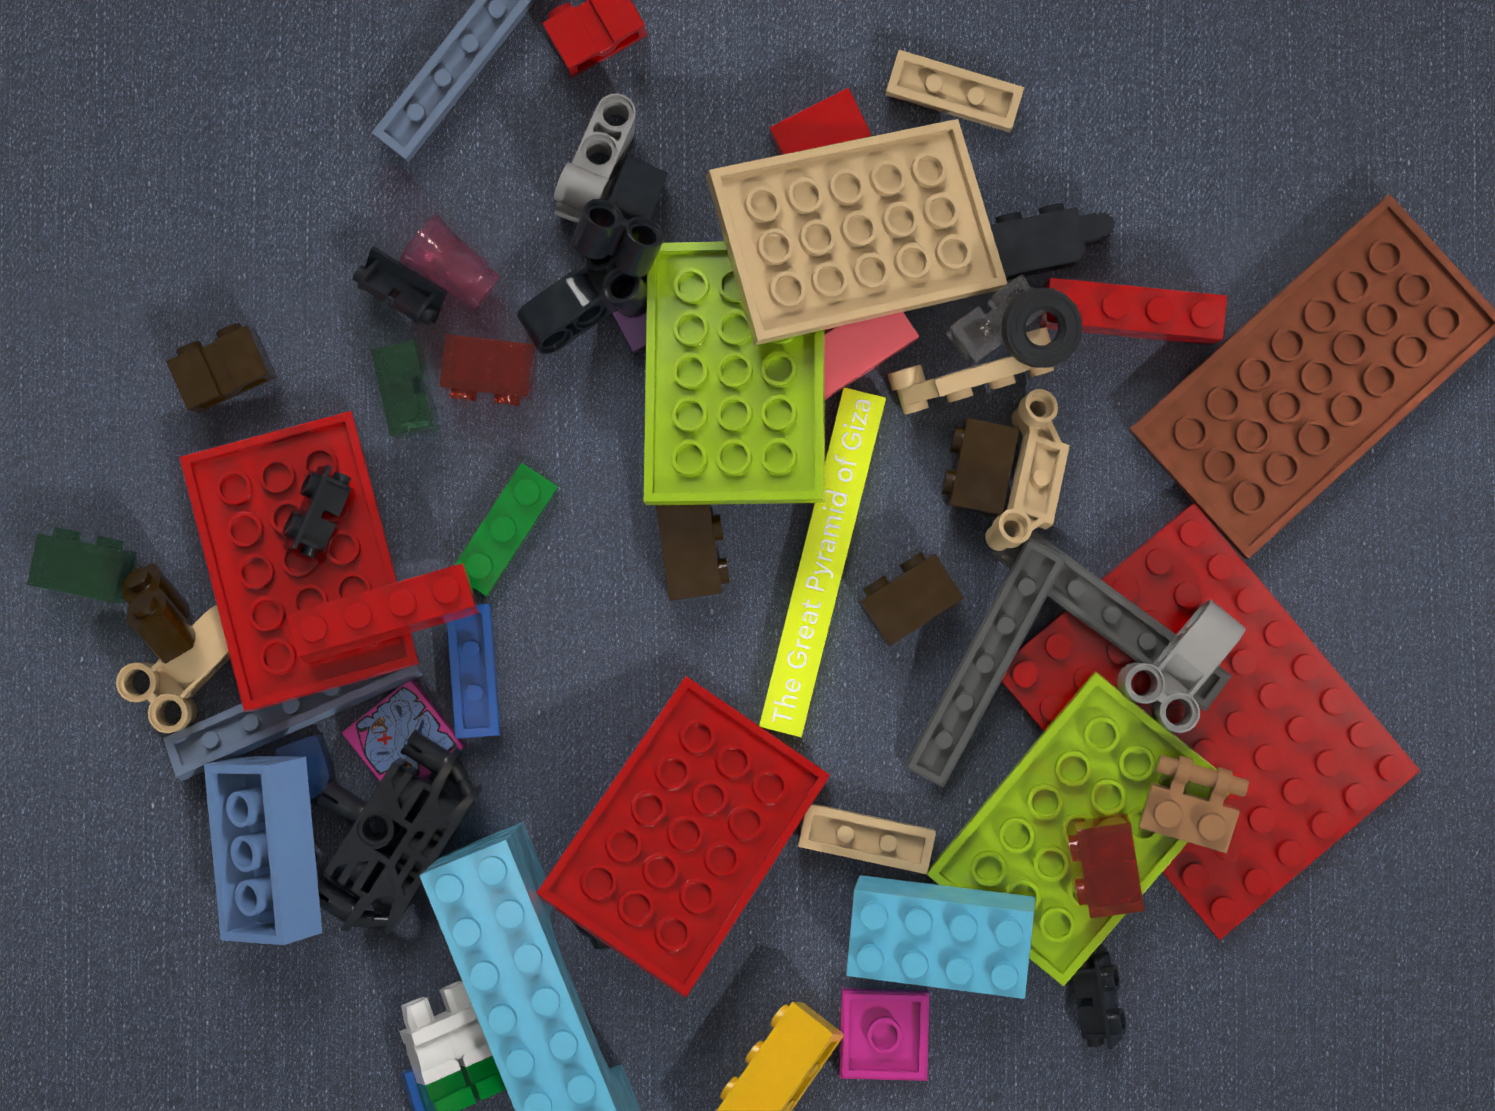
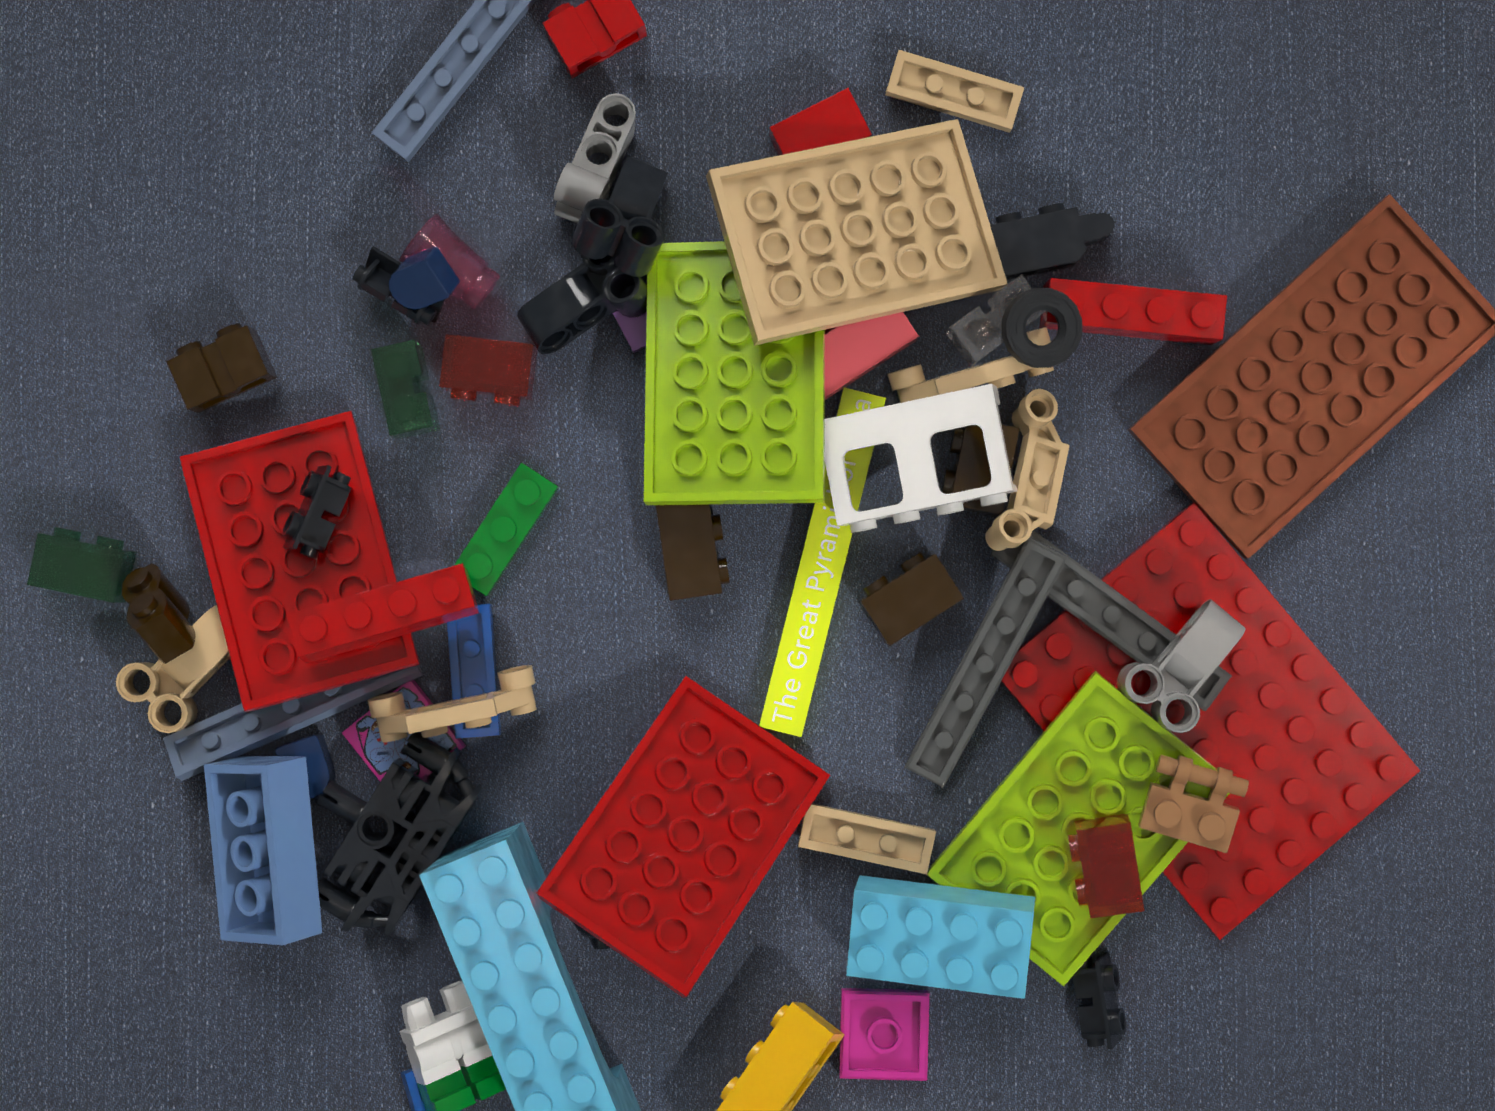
none -> tan plate [367,665,537,743]
none -> dark blue piece [389,246,460,309]
none -> white window [825,384,1018,533]

